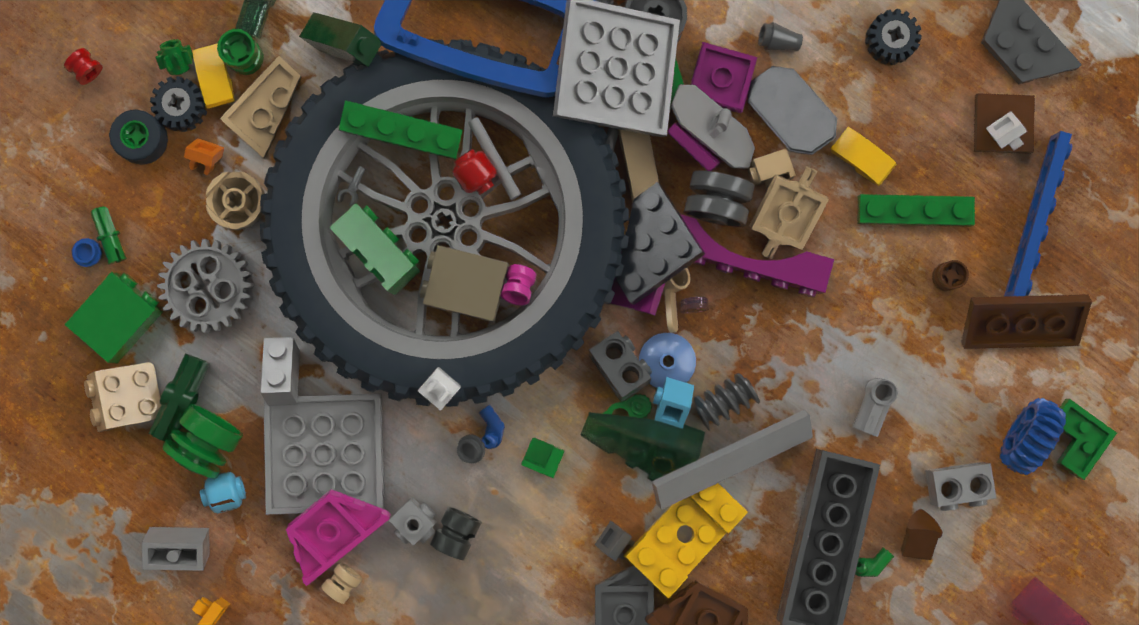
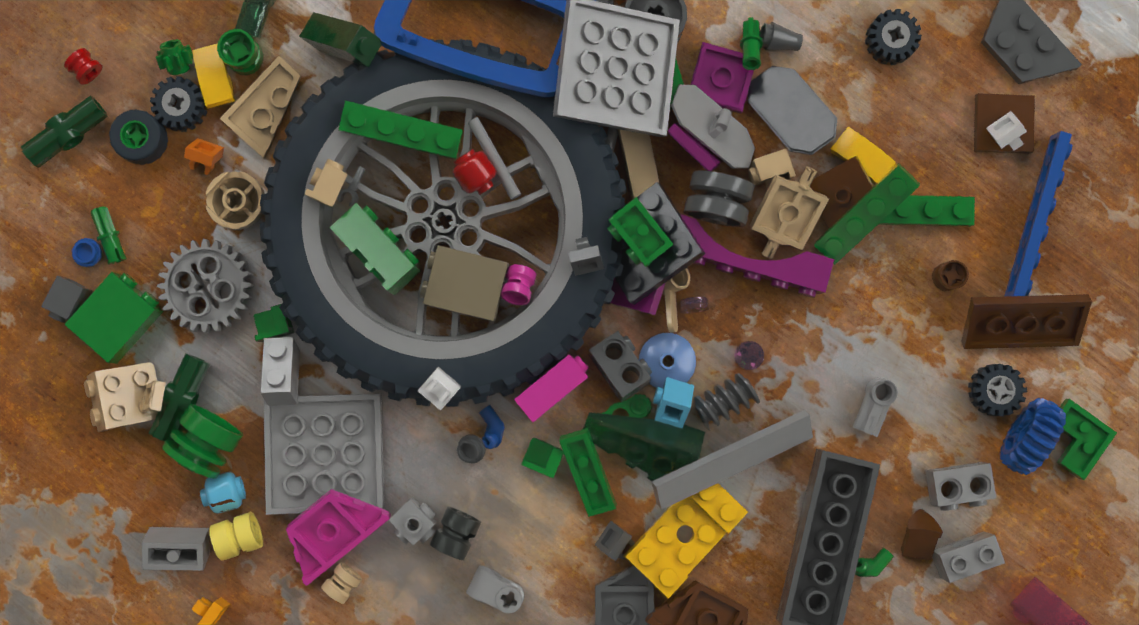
none -> dark green piece [21,95,108,168]
none -> dark grey brick [41,275,93,323]
none -> tan tile [142,381,166,414]
none -> light yellow wheel [209,512,263,561]
none -> green panel [253,304,295,342]
none -> tan brick [304,159,348,208]
none -> light grey piece [466,565,525,614]
none -> dark pink brick [514,354,589,422]
none -> green plate [559,428,617,517]
none -> dark grey tile [568,237,604,276]
none -> green bracket [607,197,673,267]
none -> tile [734,341,764,370]
none -> green axle [740,17,763,70]
none -> reddish brown plate [810,156,874,229]
none -> green plate [814,163,920,265]
none -> light grey brick [932,531,1005,583]
none -> black wheel [968,364,1027,416]

